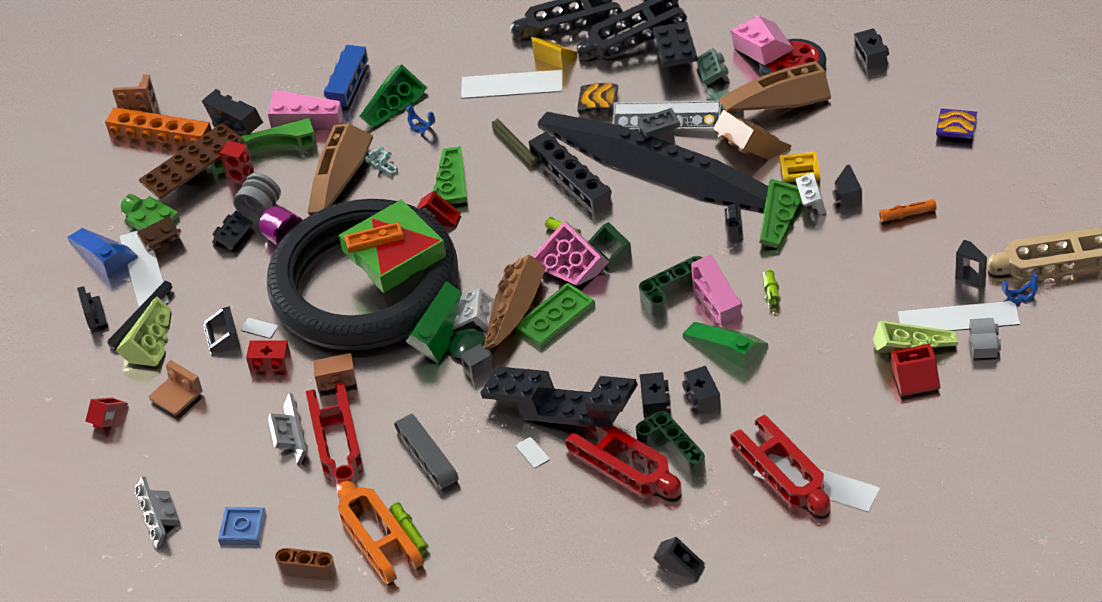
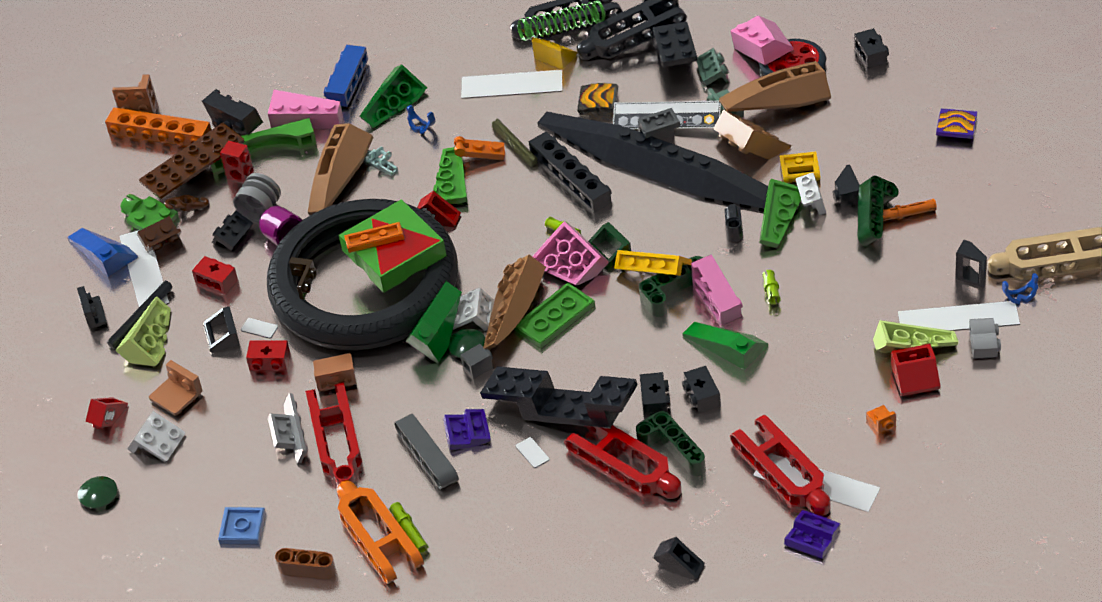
light grey bracket [135,477,179,547] -> none
none -> dark green dish [78,476,119,511]
none -> white bracket [128,411,185,462]
none -> reddish brown piece [164,195,209,212]
none -> red brick [192,256,238,295]
none -> dark brown bracket [289,257,317,300]
none -> dark purple slope [443,409,491,450]
none -> orange plate [454,136,505,160]
none -> bright green piece [518,0,605,41]
none -> yellow fence [614,250,692,276]
none -> dark purple slope [784,510,841,558]
none -> dark green beam [857,175,899,247]
none -> orange bracket [866,405,896,434]

